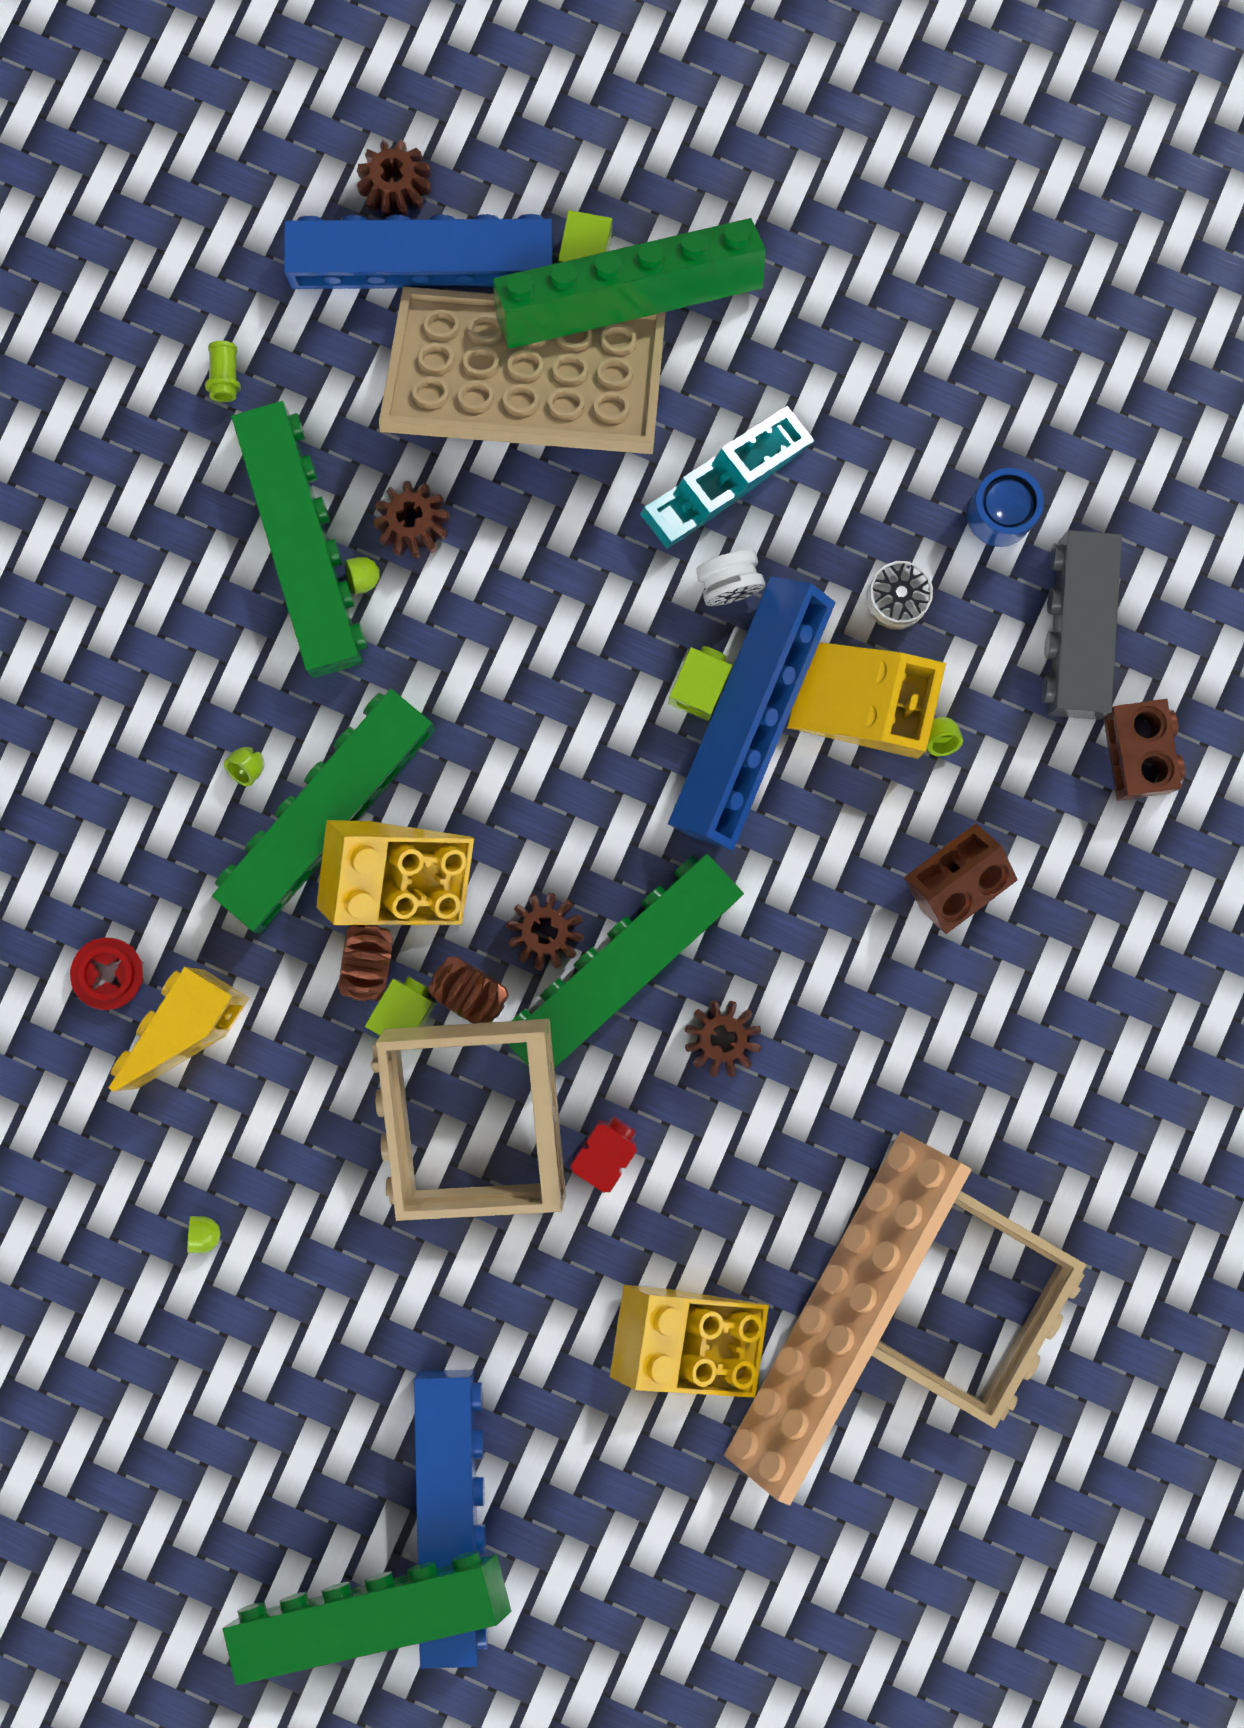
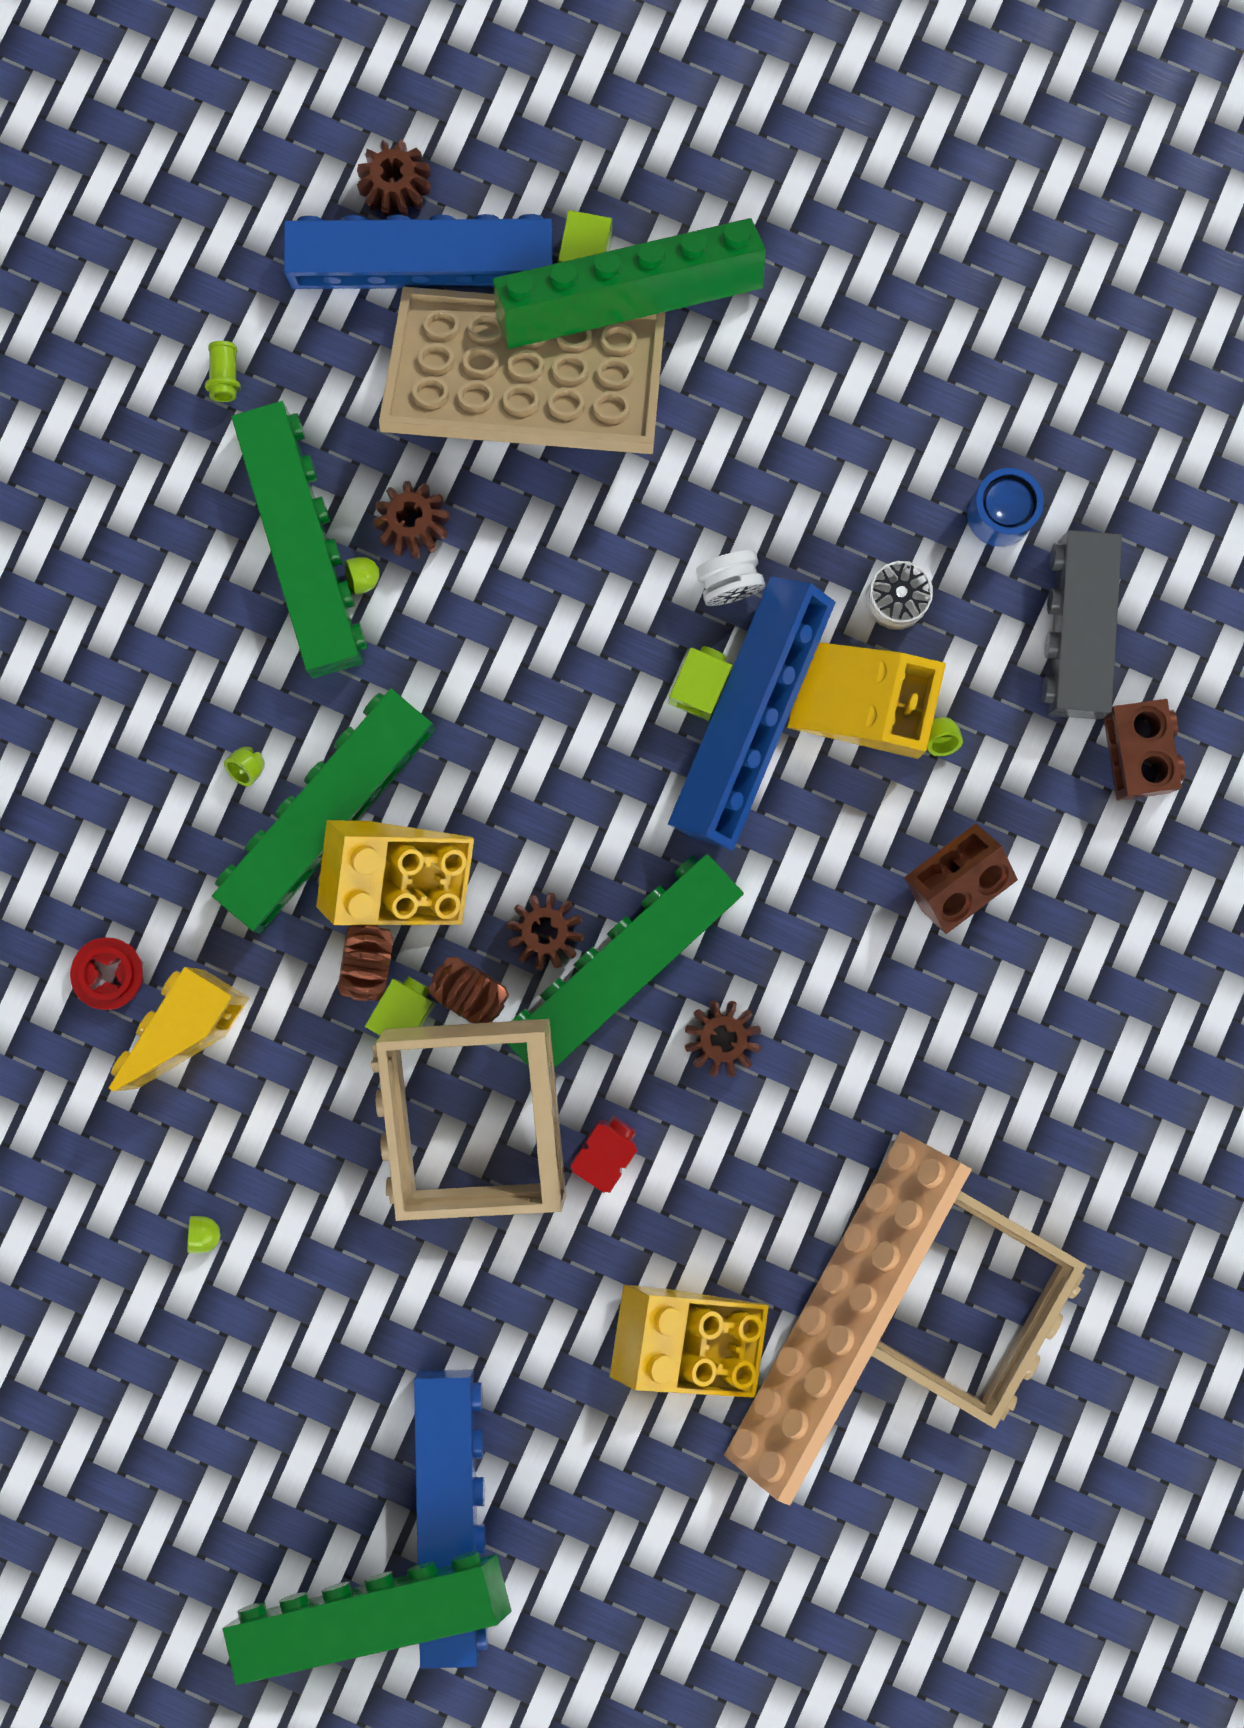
teal slope [640,406,814,549] -> none

